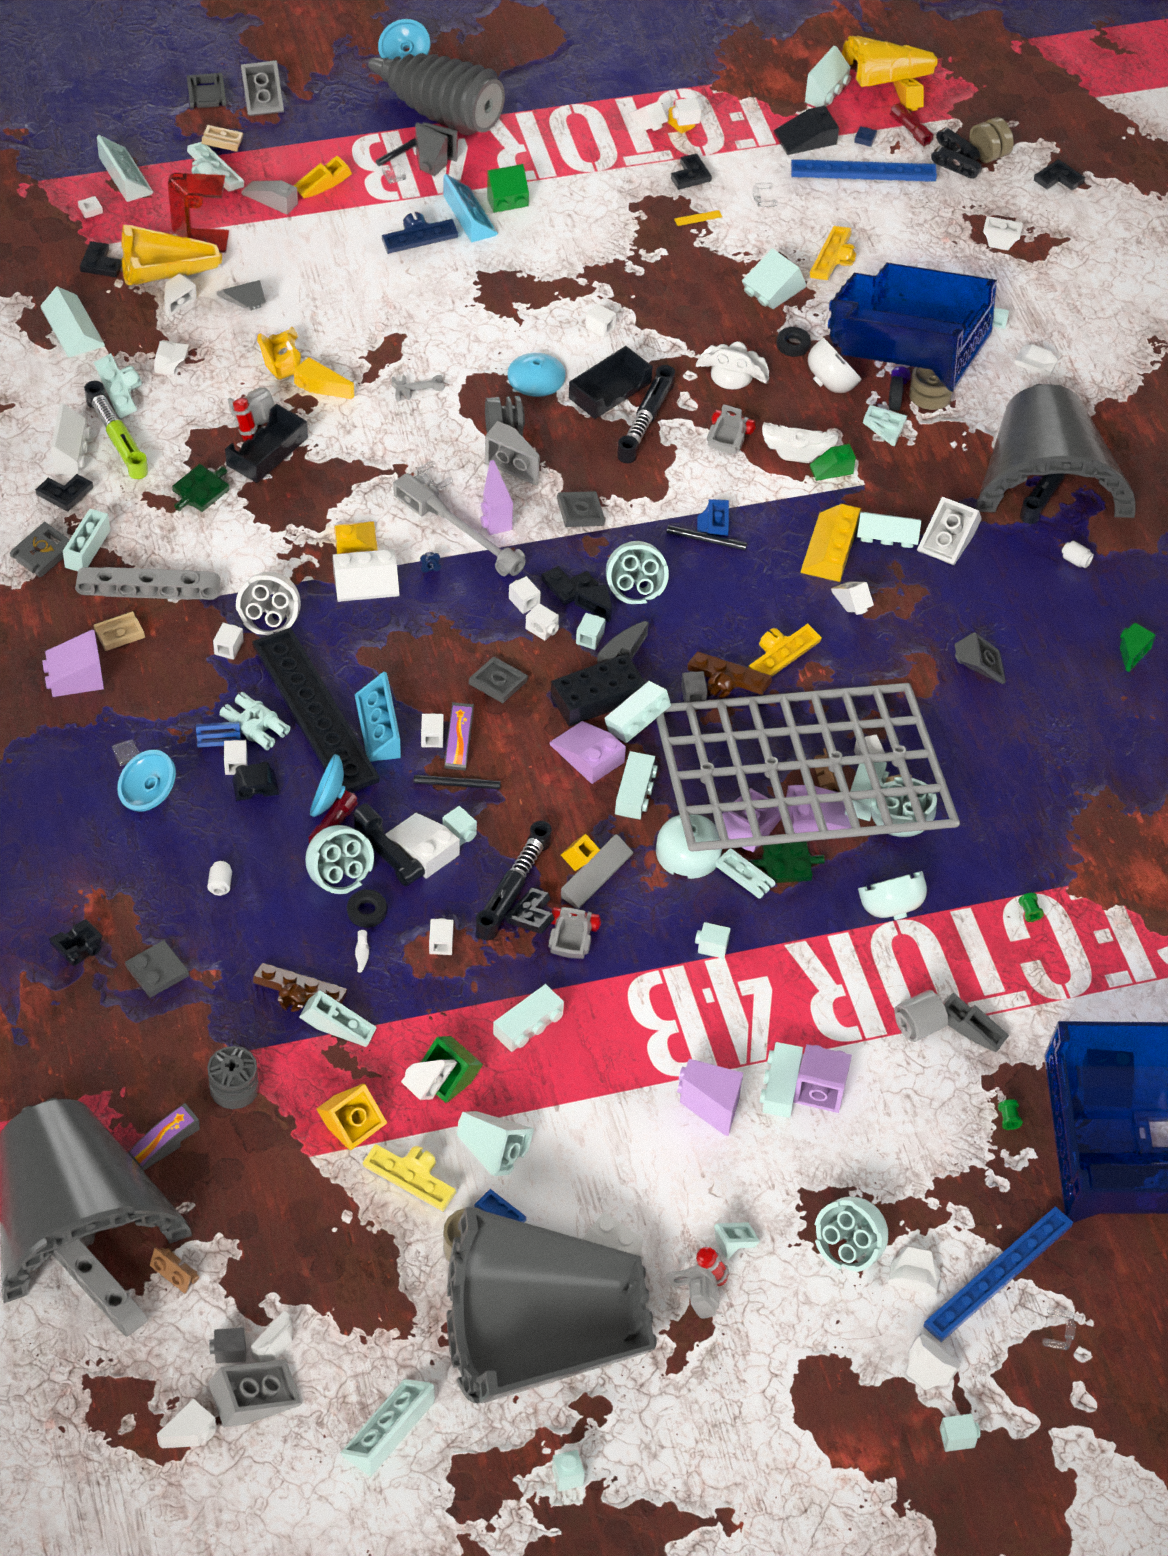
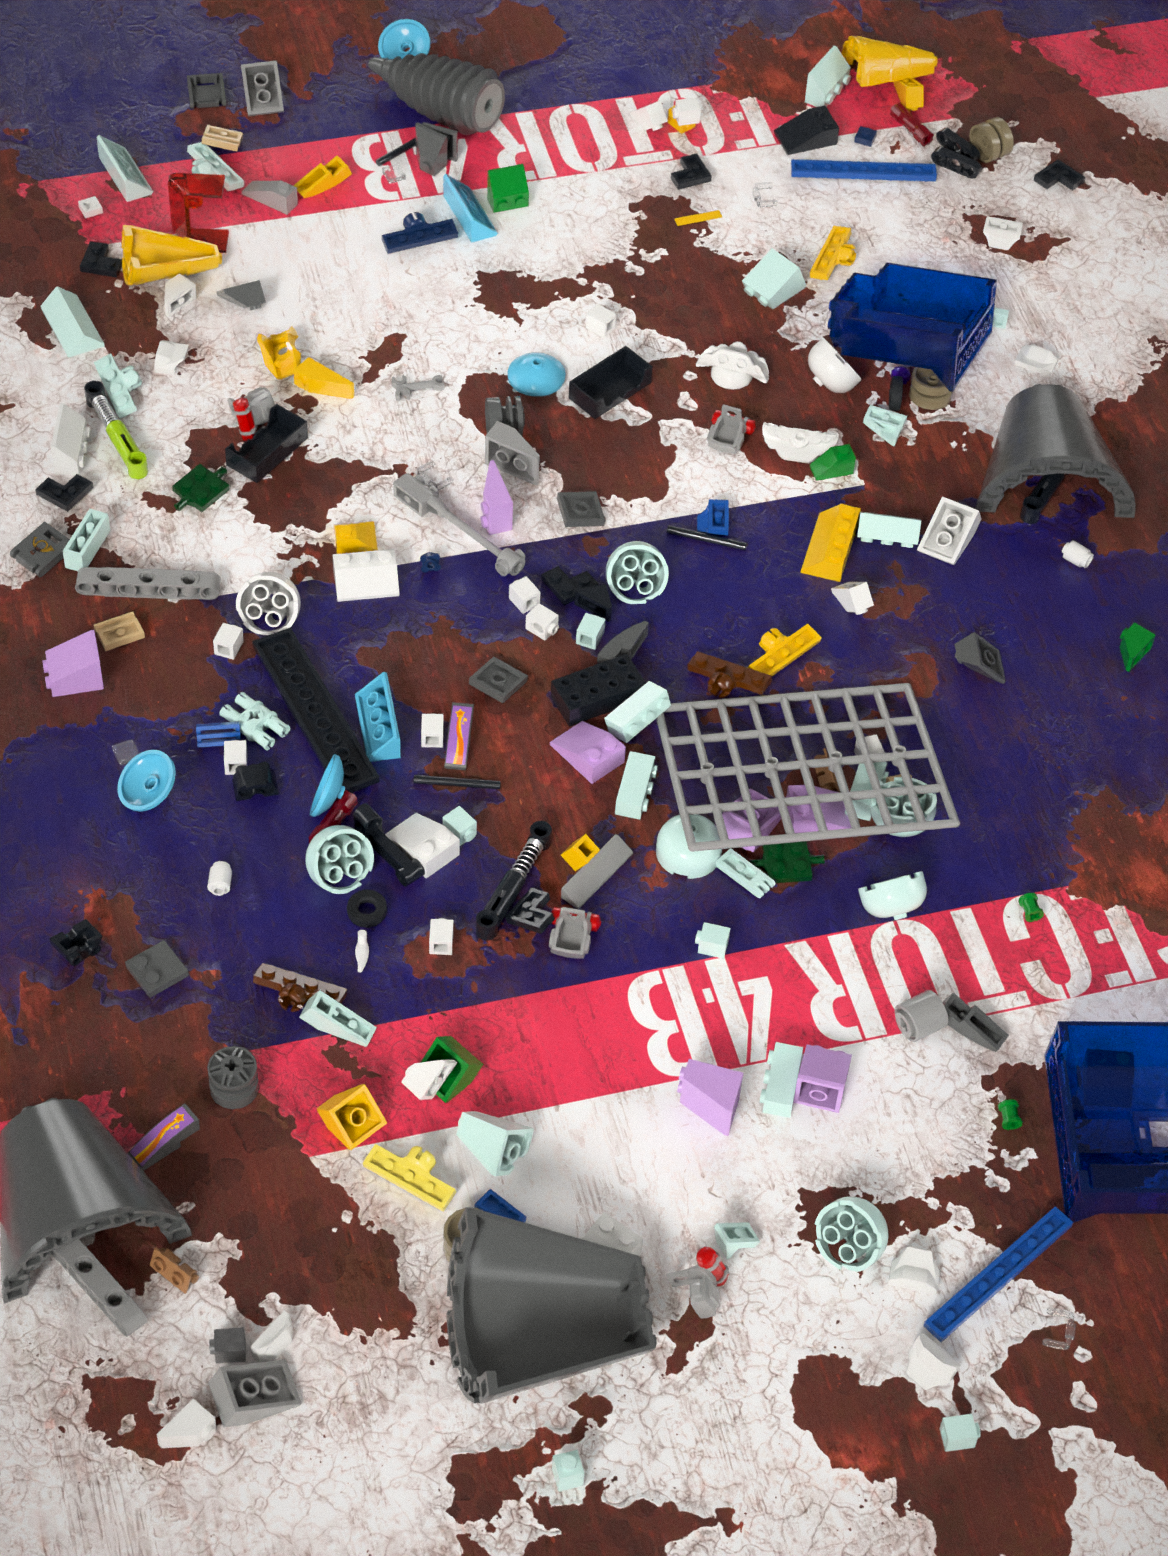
light aqua slope [340,1379,434,1477] -> none
light aqua brick [493,984,564,1052] -> none
black piece [617,365,675,464] -> none
flat silver brick [681,671,707,702] -> none
black tyre [776,327,811,357] -> none

